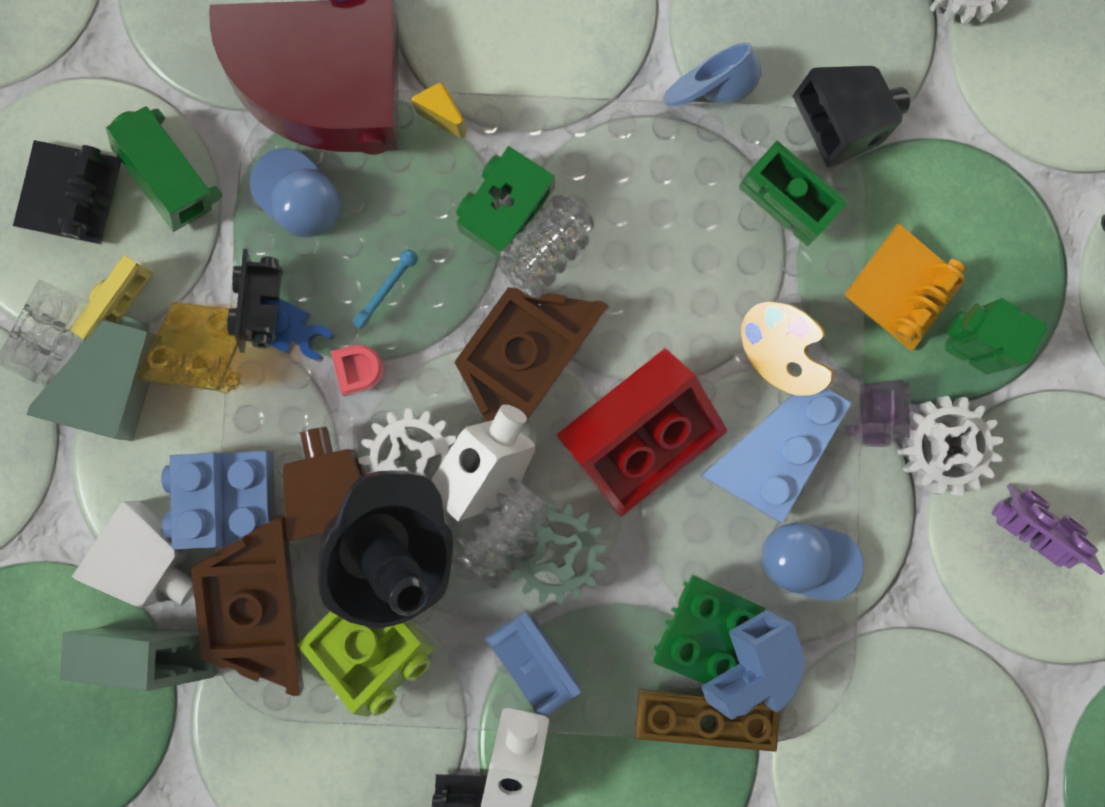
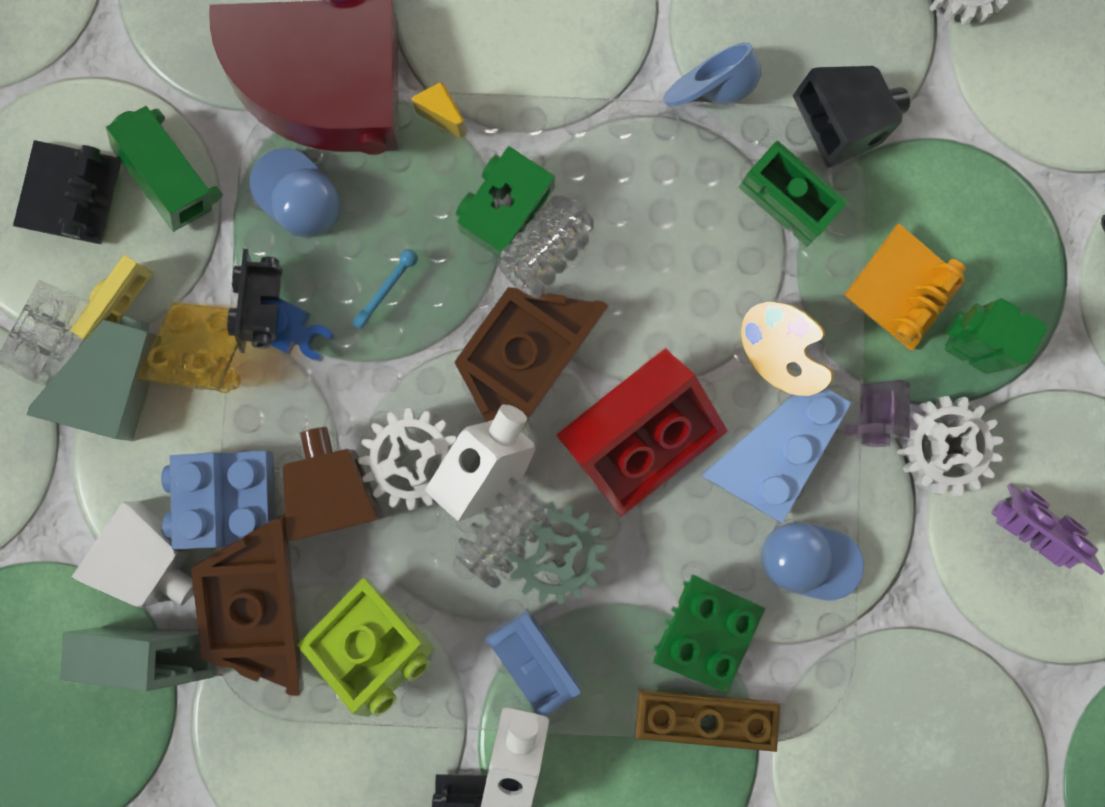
black piece [318,470,453,628] -> none
coral tile [331,345,384,397] -> none
medium blue brick [701,610,804,720] -> none

